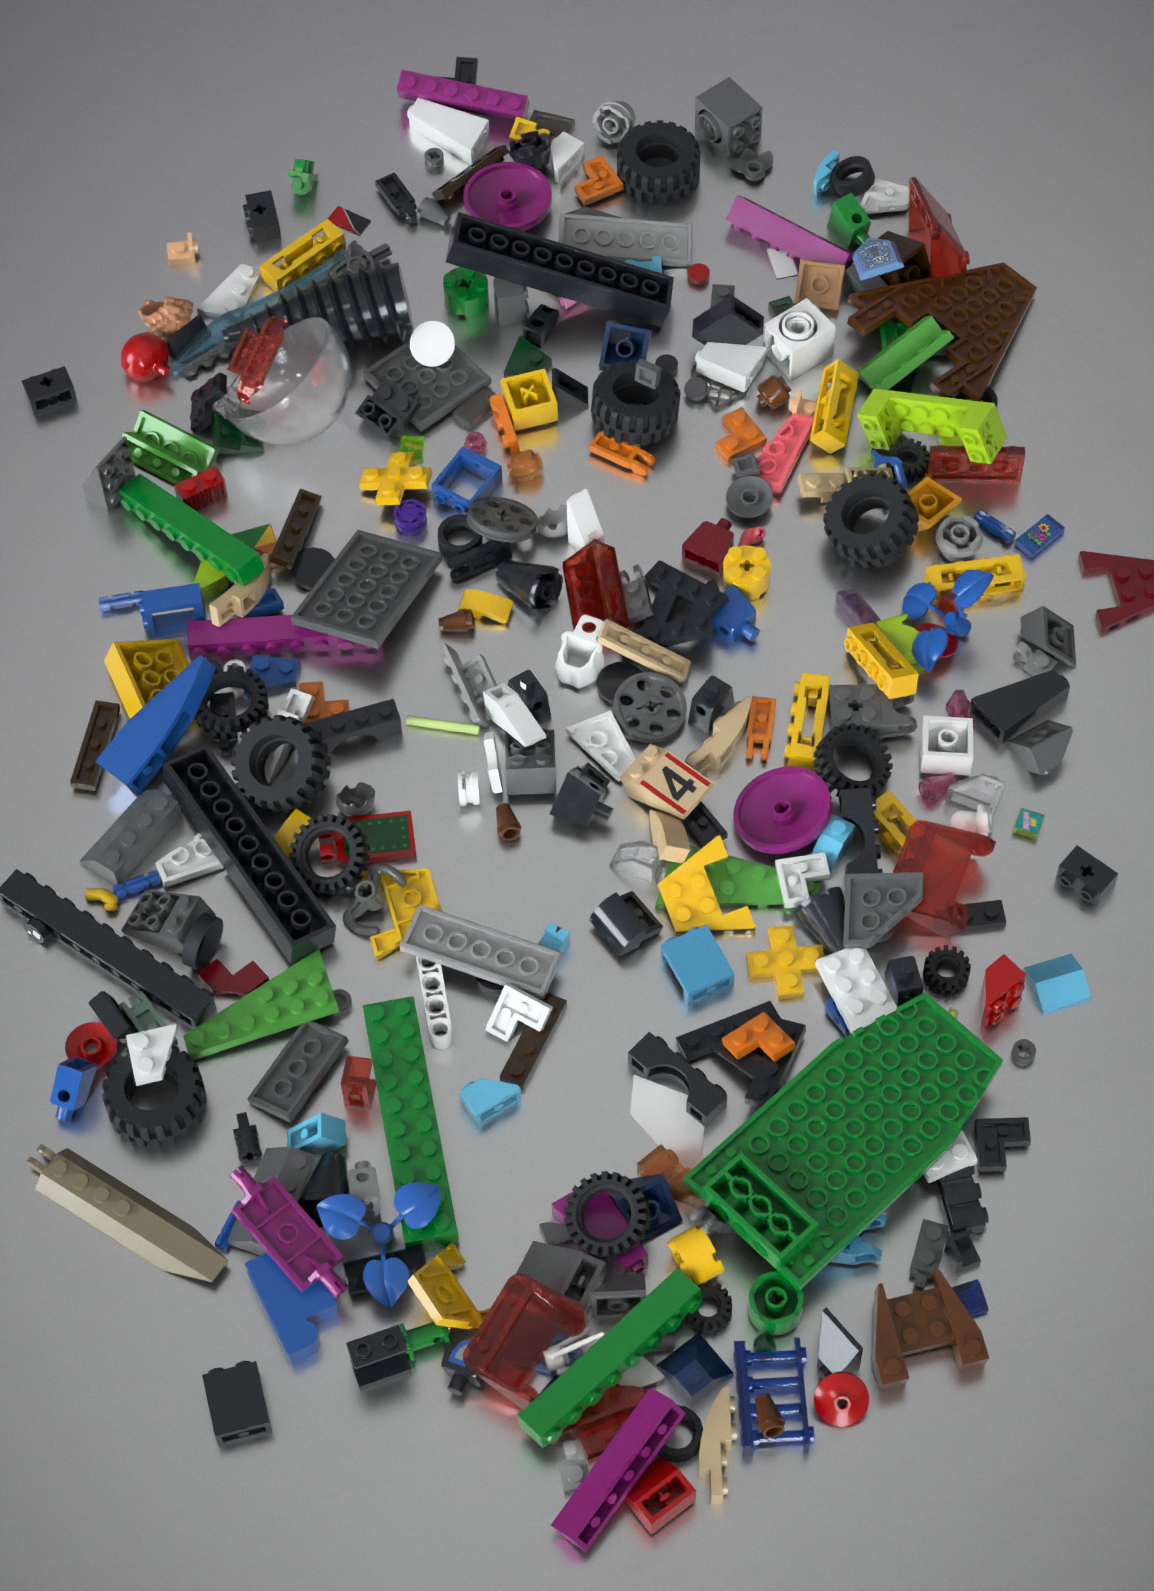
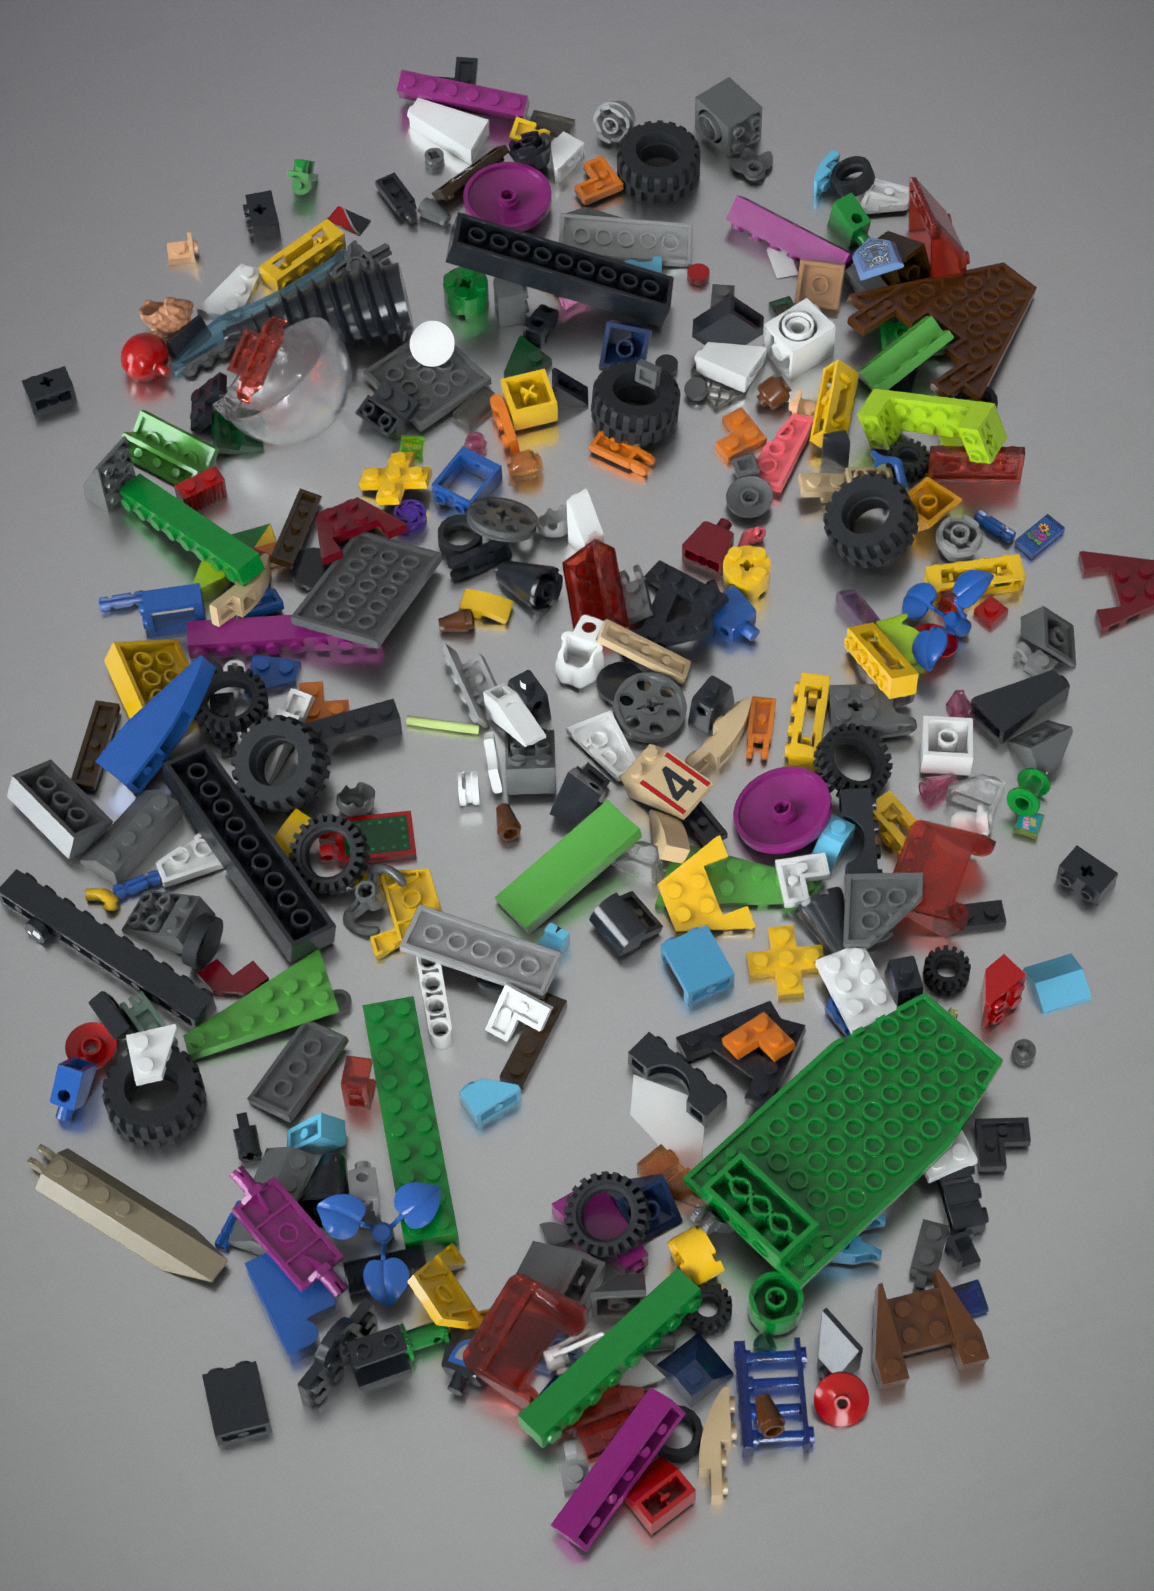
none -> dark grey slope [7,759,113,859]
none -> black plate [297,1298,378,1409]
none -> dark red wing [315,497,408,565]
none -> bright green arch [495,800,642,935]
none -> black slope [821,430,850,471]
none -> red plate [974,595,1009,628]
none -> green hose [1006,767,1051,817]

